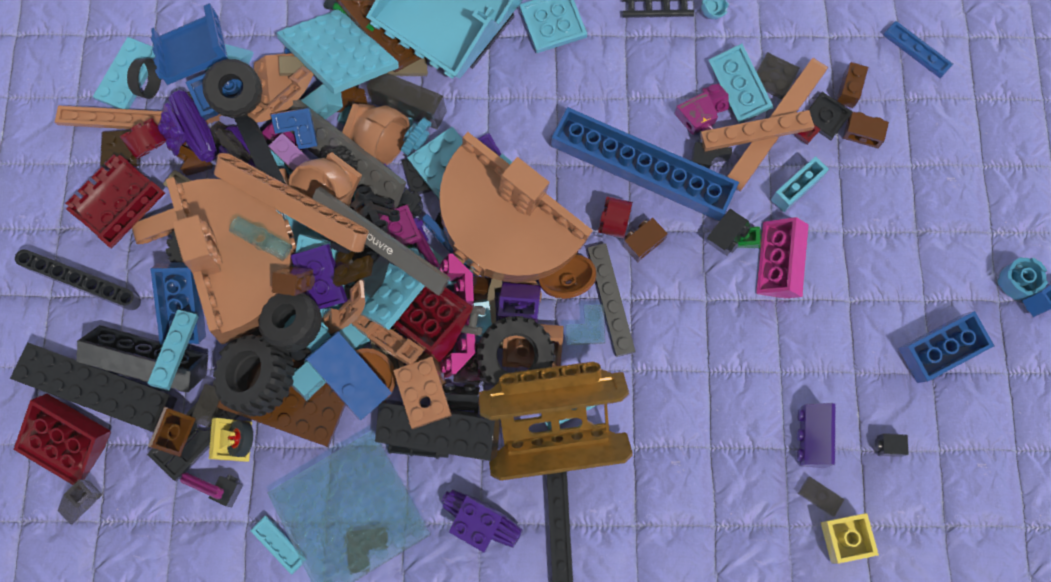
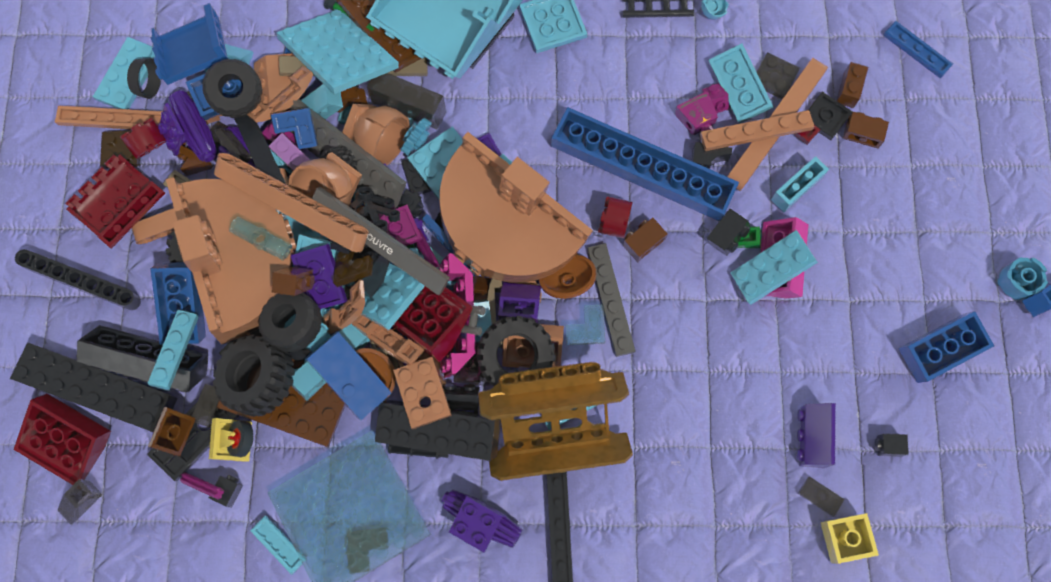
none -> medium azure plate [731,230,818,305]

